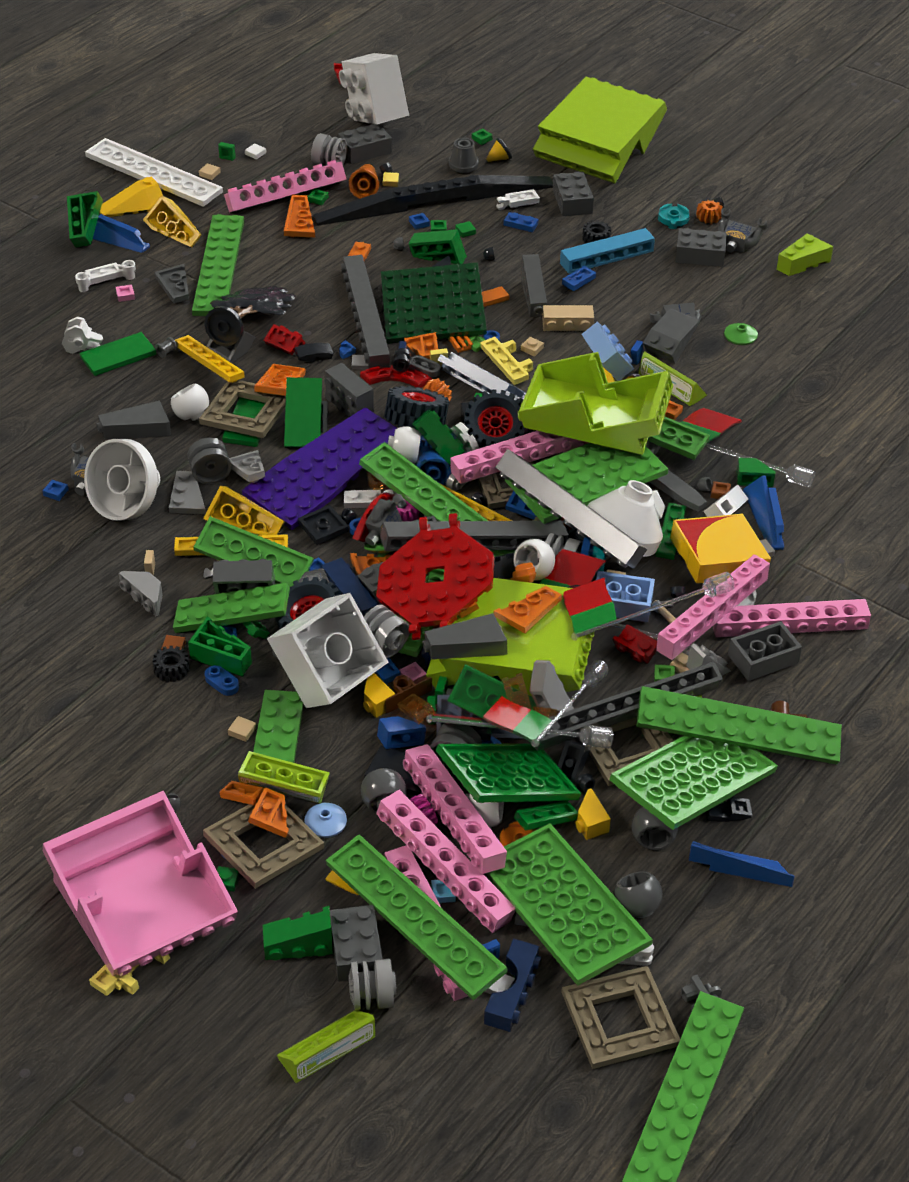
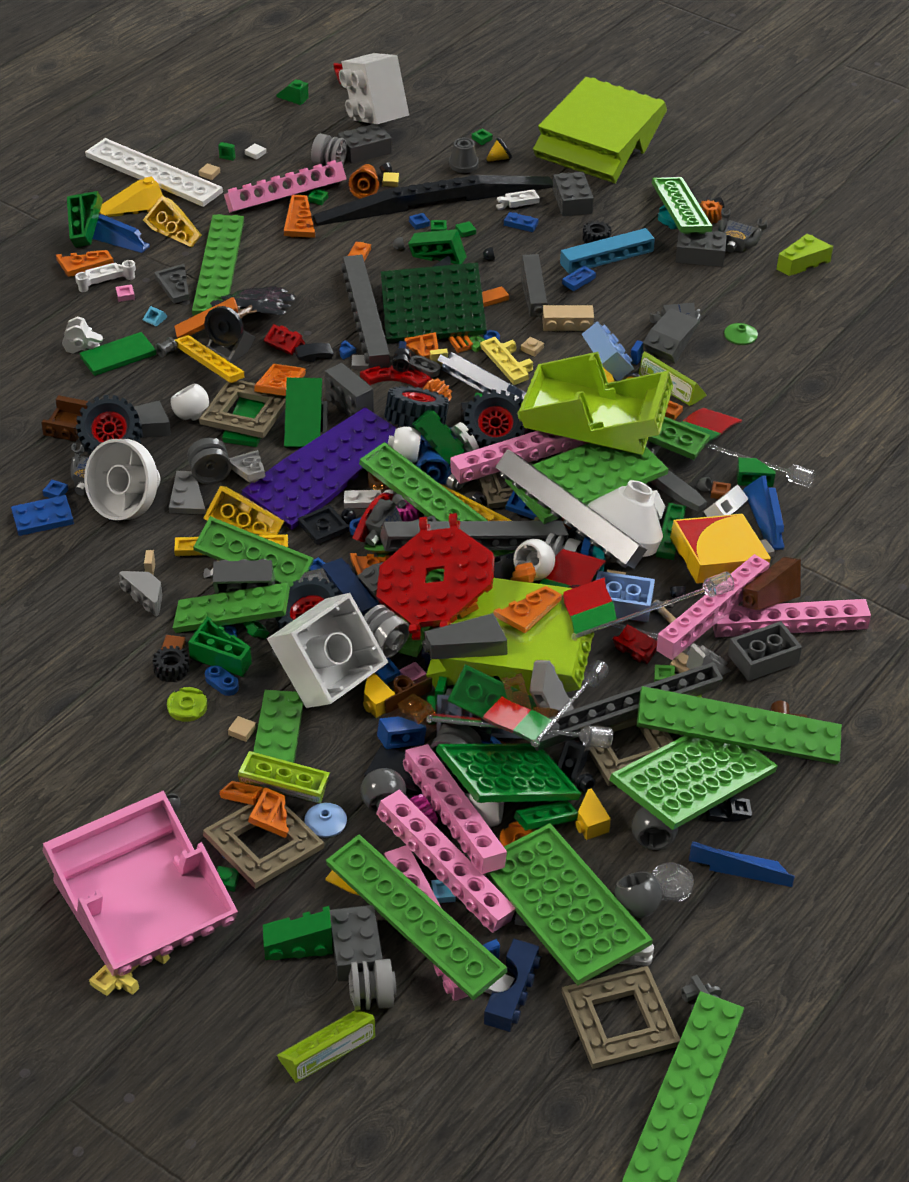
none -> blue plate [11,495,74,536]
none -> reddish brown panel [41,395,88,441]
none -> orange wing [56,250,114,277]
none -> black wheel [76,395,143,456]
none -> medium azure slope [142,306,168,326]
none -> lime tile [167,687,208,722]
none -> orange tile [175,297,239,338]
none -> green slope [276,79,309,105]
none -> bright green plate [652,177,712,234]
none -> clear tile [652,862,694,902]
none -> reddish brown slope [743,557,801,610]

